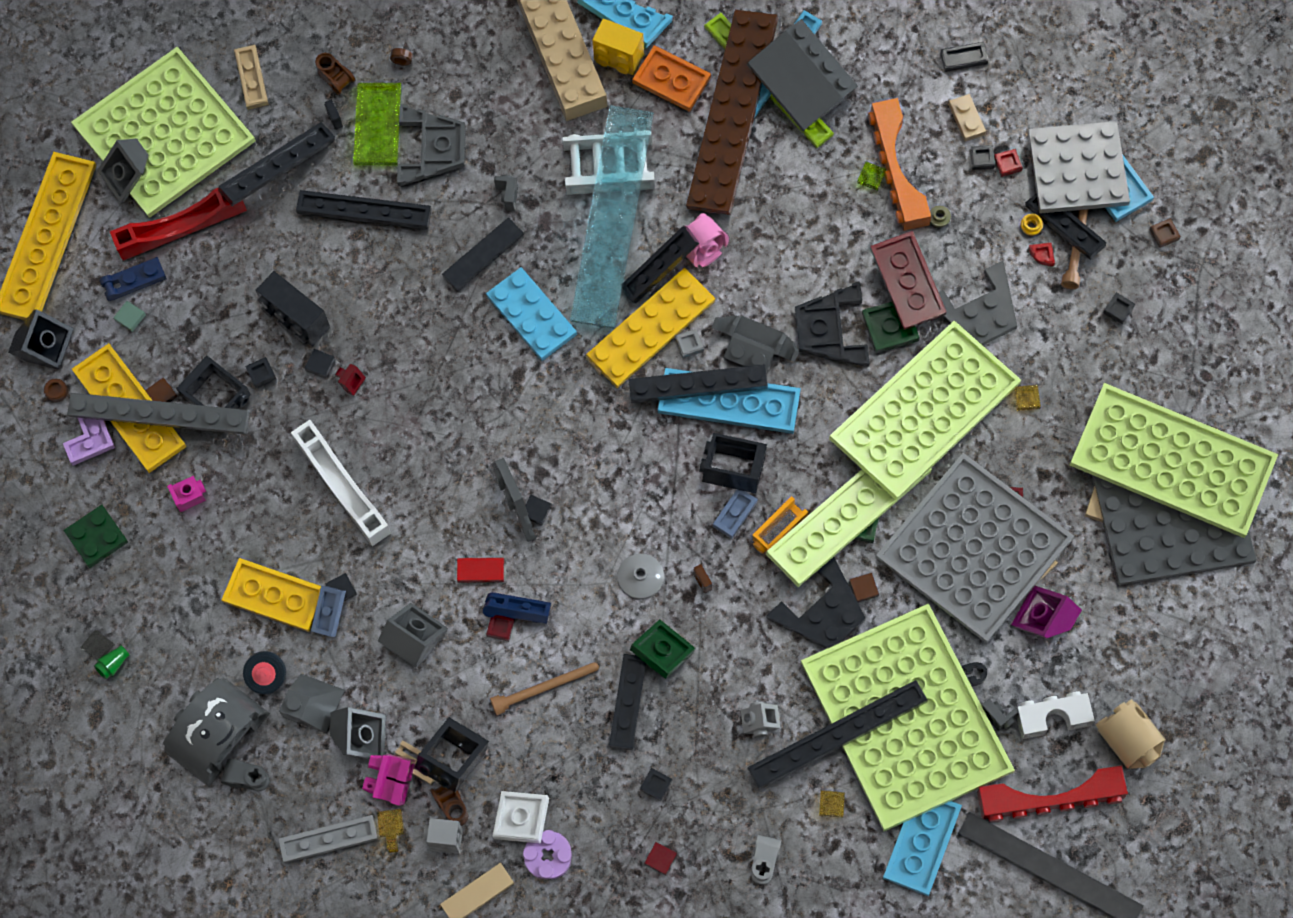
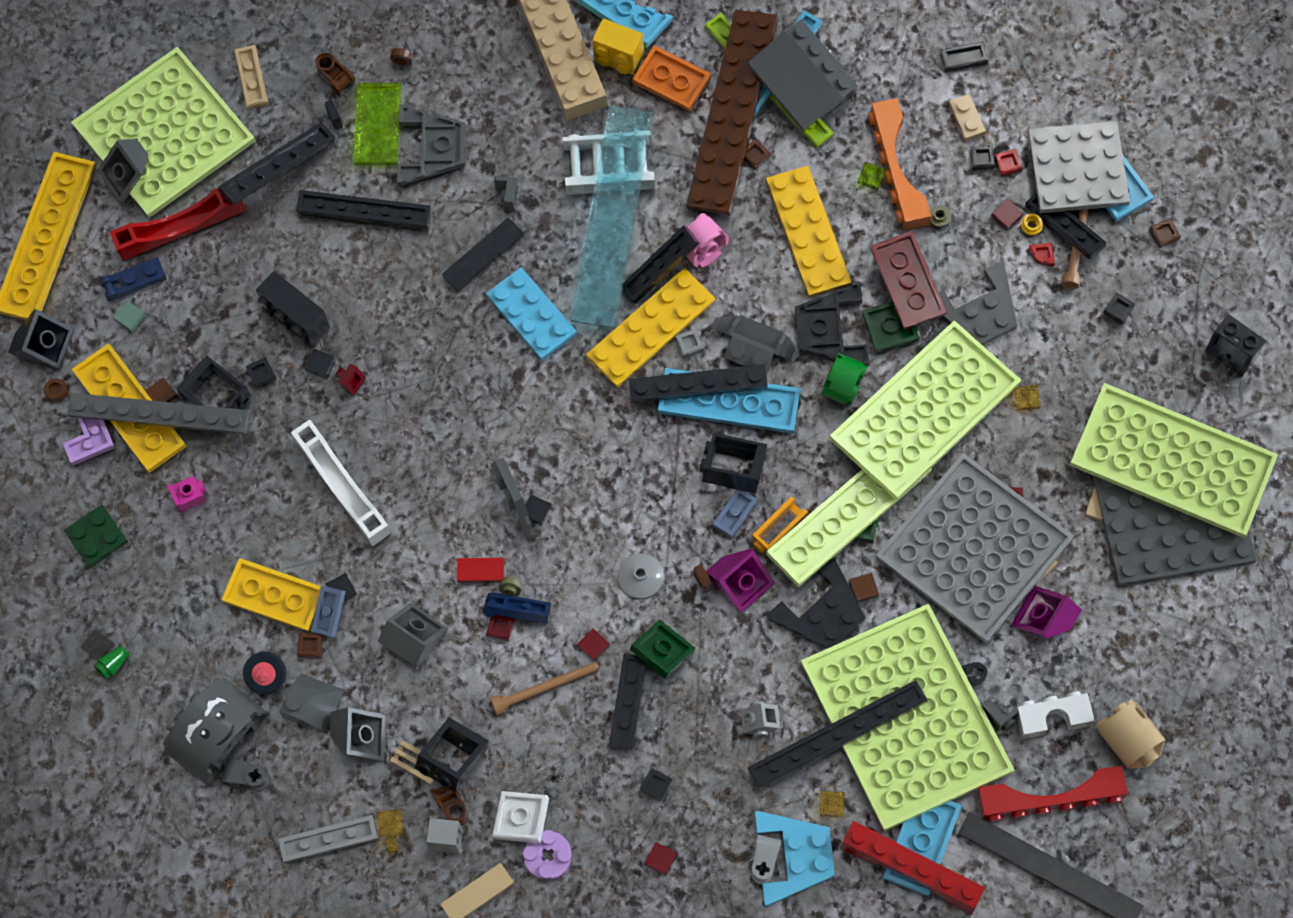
dark pink hips [362,754,416,806] -> none
none -> reddish brown tile [297,633,323,659]
none -> olive plate [498,576,522,596]
none -> dark red tile [577,628,610,662]
none -> magenta slope [706,549,775,613]
none -> reddish brown tile [744,139,771,170]
none -> medium azure wing [755,811,835,907]
none -> yellow plate [766,165,852,298]
none -> green brick [820,353,867,405]
none -> red arch [840,821,985,915]
none -> tile [991,199,1023,230]
none -> black window [1205,314,1266,377]

